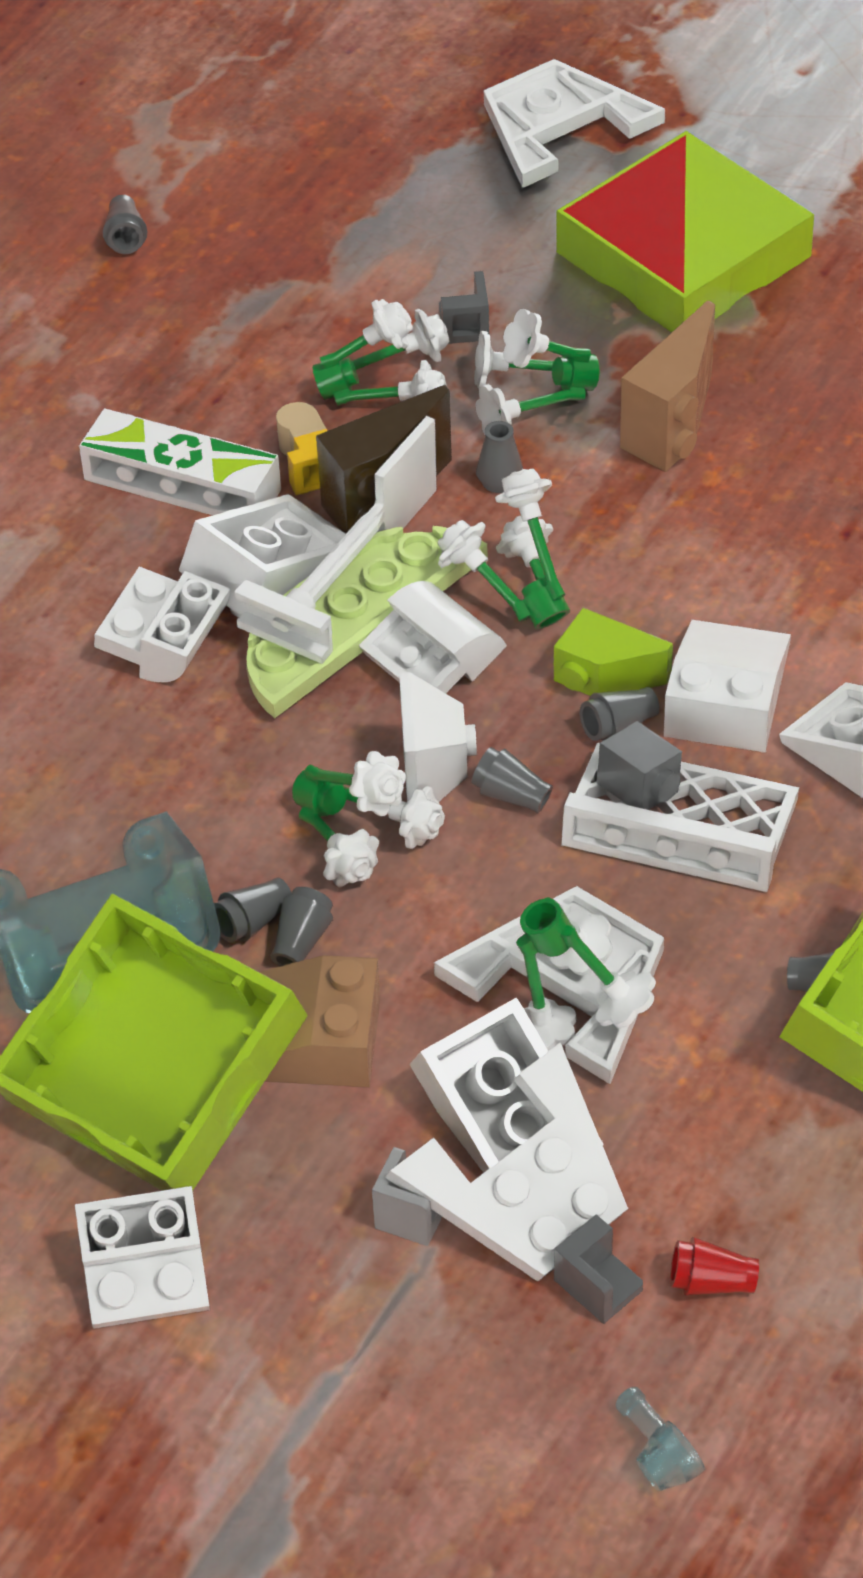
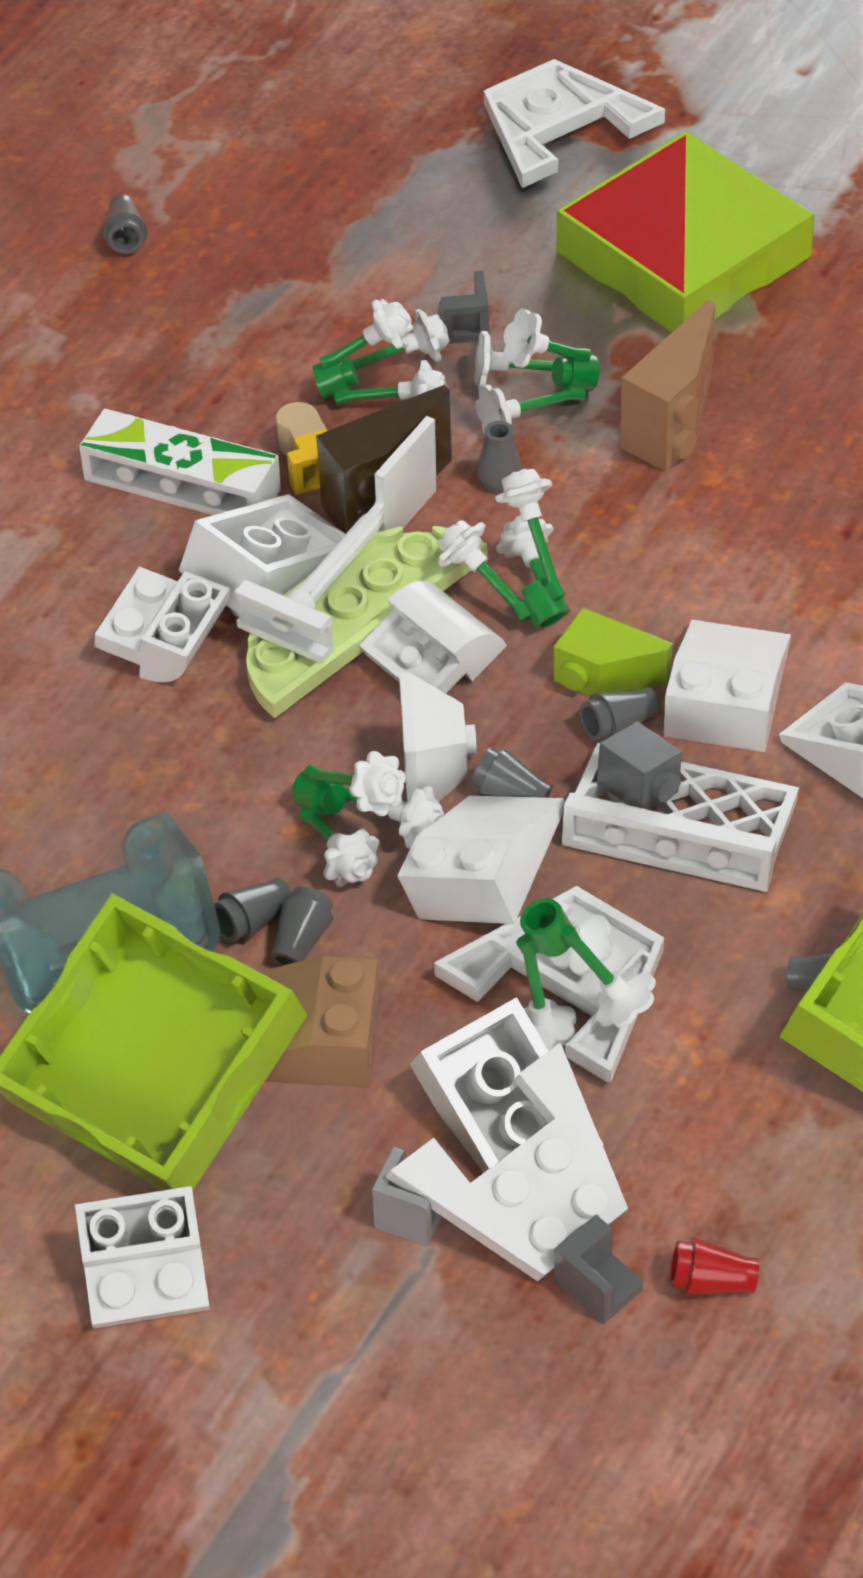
clear light blue bar [615,1387,706,1491] -> none
none -> white slope [398,795,565,924]

